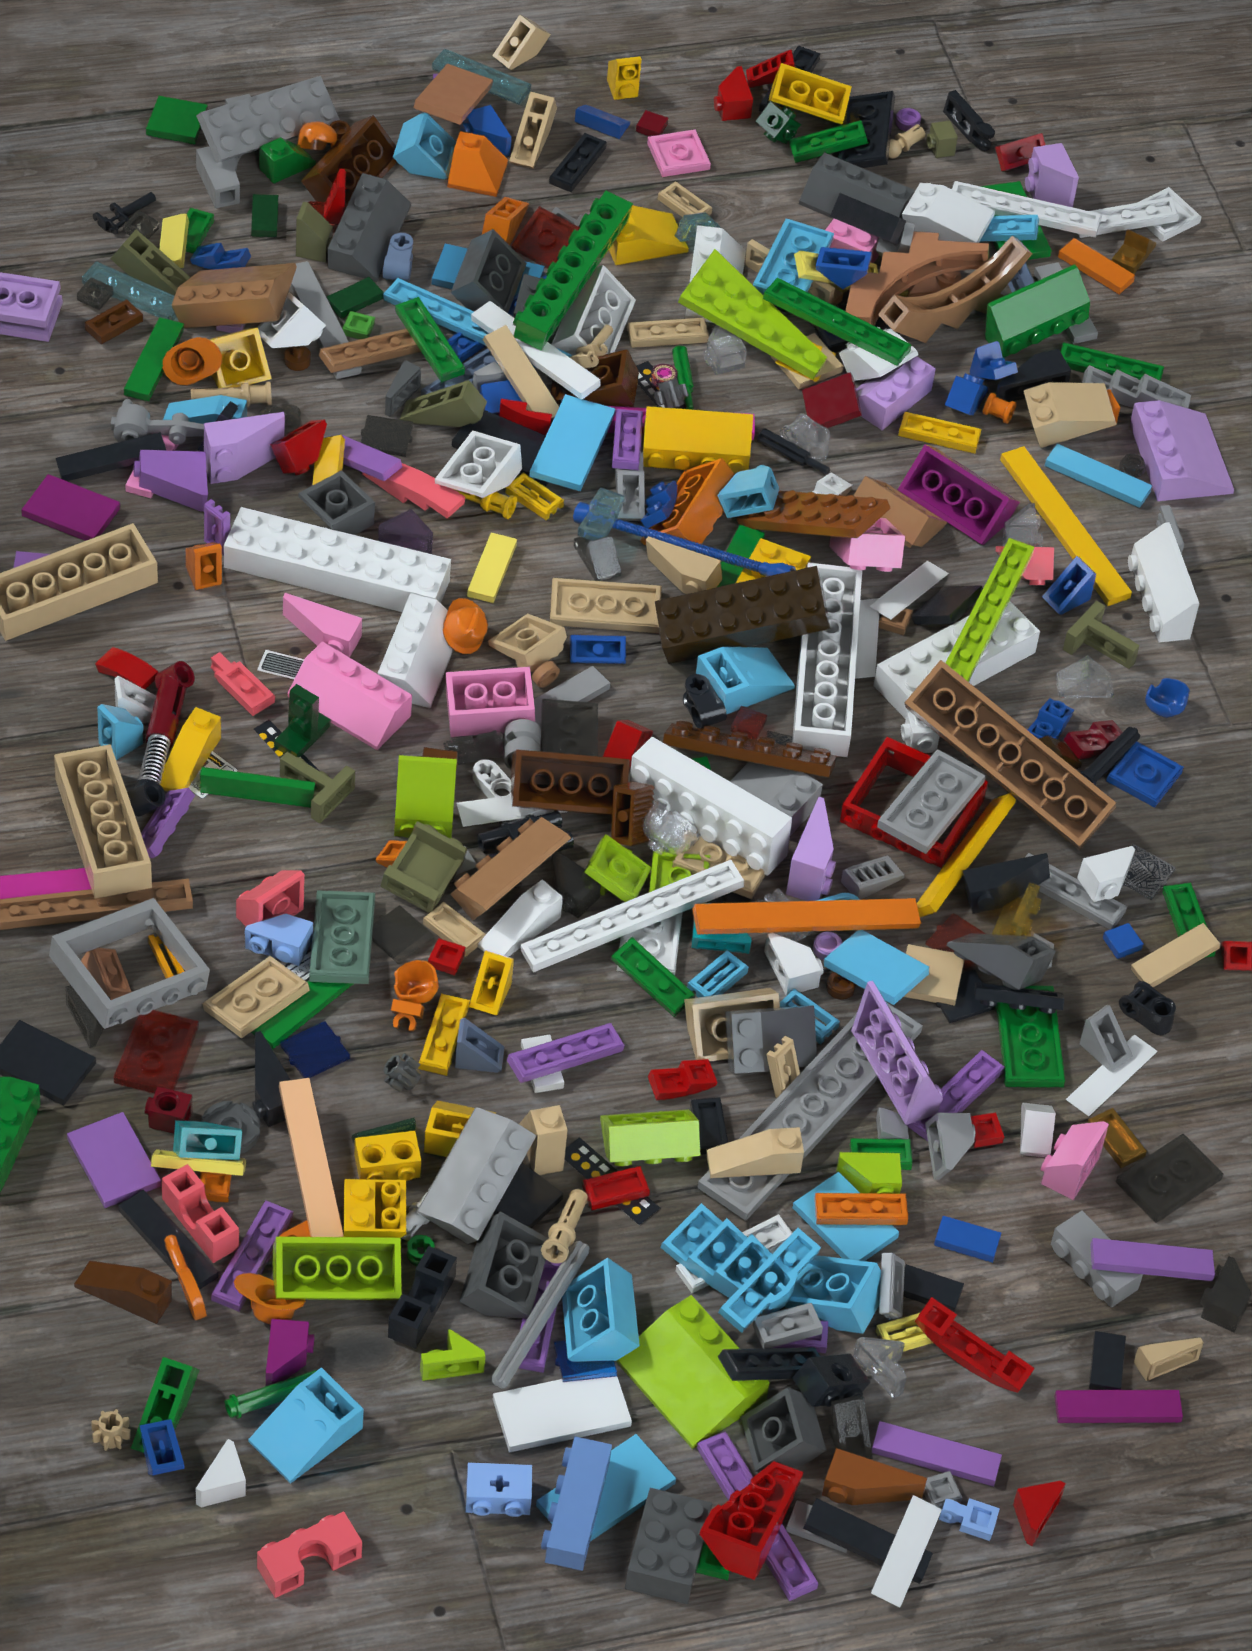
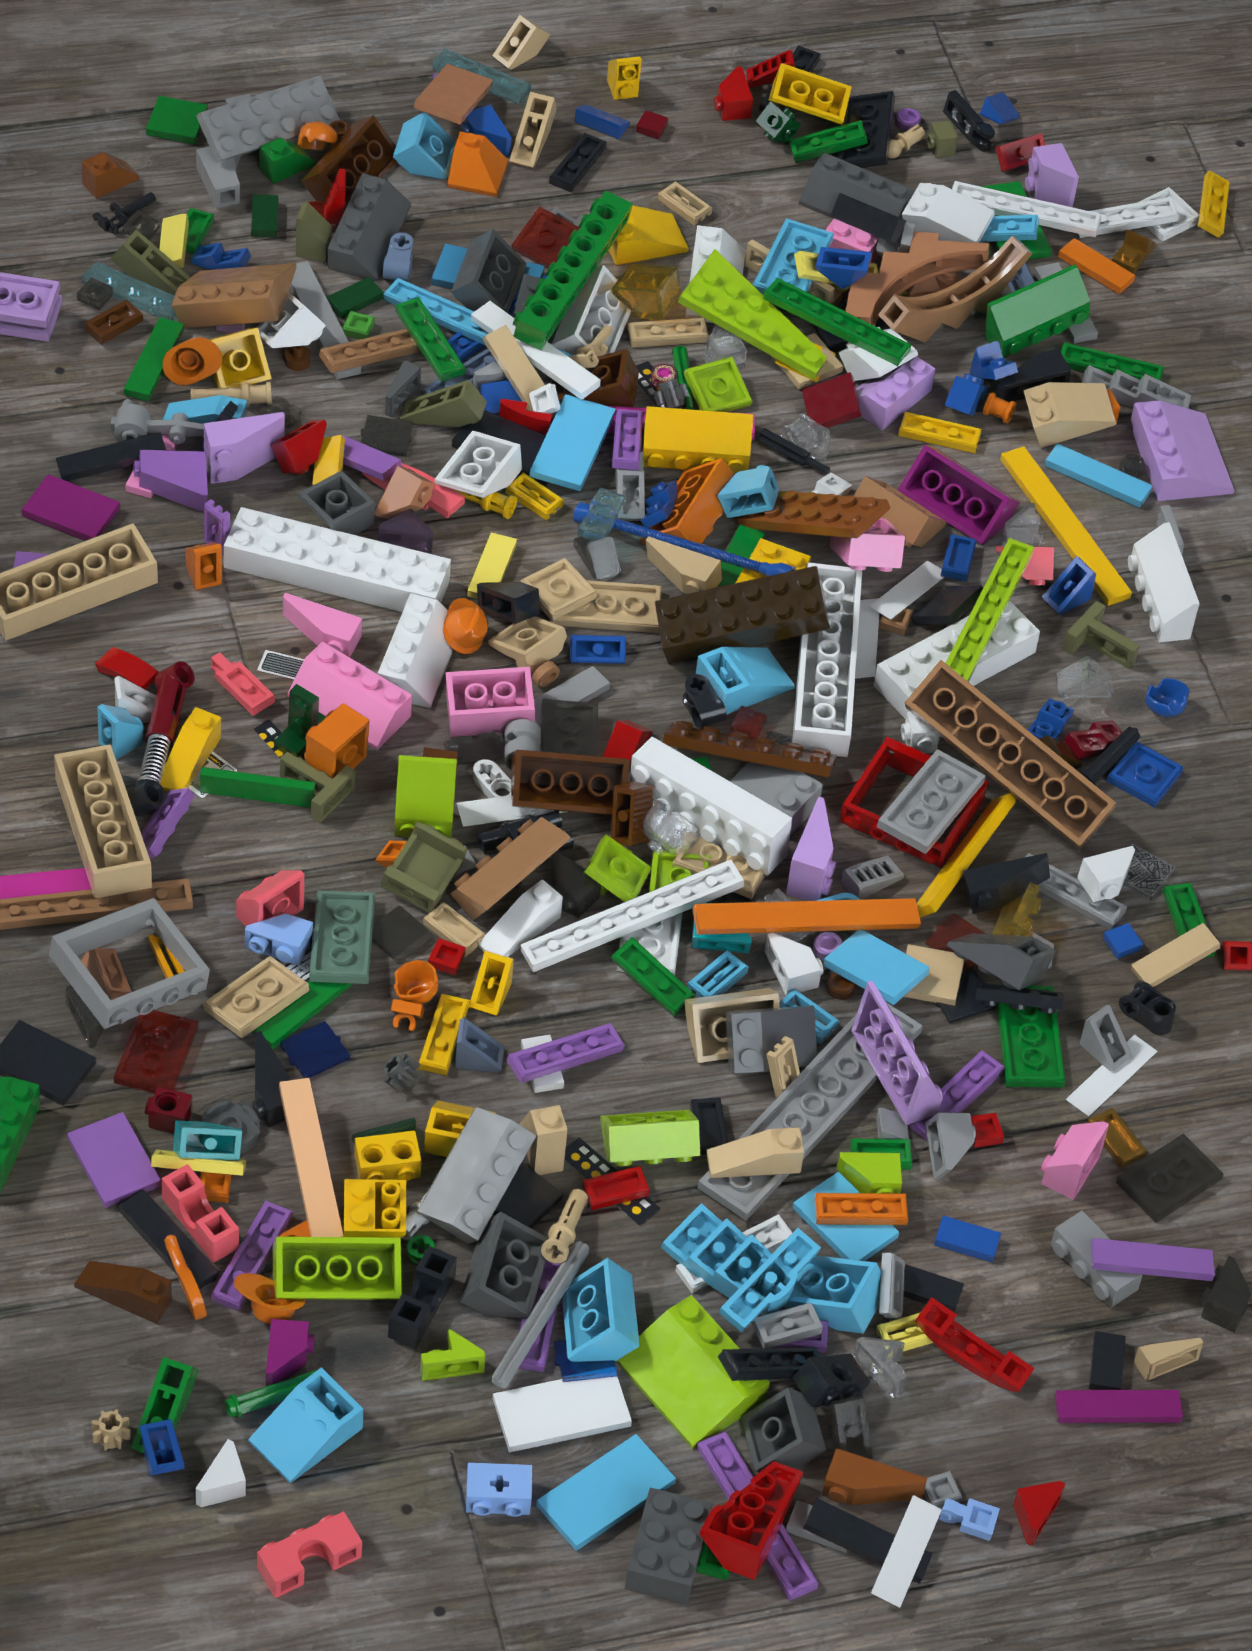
orange slope [482,197,529,245] -> none
medium blue brick [541,1437,612,1571] -> none
bright pink tile [647,129,711,177] -> none
red slope [648,1059,718,1101] -> none
clear light blue bracket [675,212,720,242] -> none
medium lavender tile [871,1421,1002,1487] -> none
white slope [1020,1103,1056,1158] -> none
none -> dark orange slope [82,152,139,199]
none -> orange brick [304,703,370,779]
none -> nougat slope [374,466,435,520]
none -> black slope [477,582,540,624]
none -> tan tile [520,558,597,621]
none -> white tile [529,383,561,414]
none -> clear yellow slope [611,264,683,321]
none -> lime tile [683,357,753,412]
none -> blue tile [941,534,977,582]
none -> blue slope [980,92,1020,124]
none -> yellow tile [1198,170,1230,238]

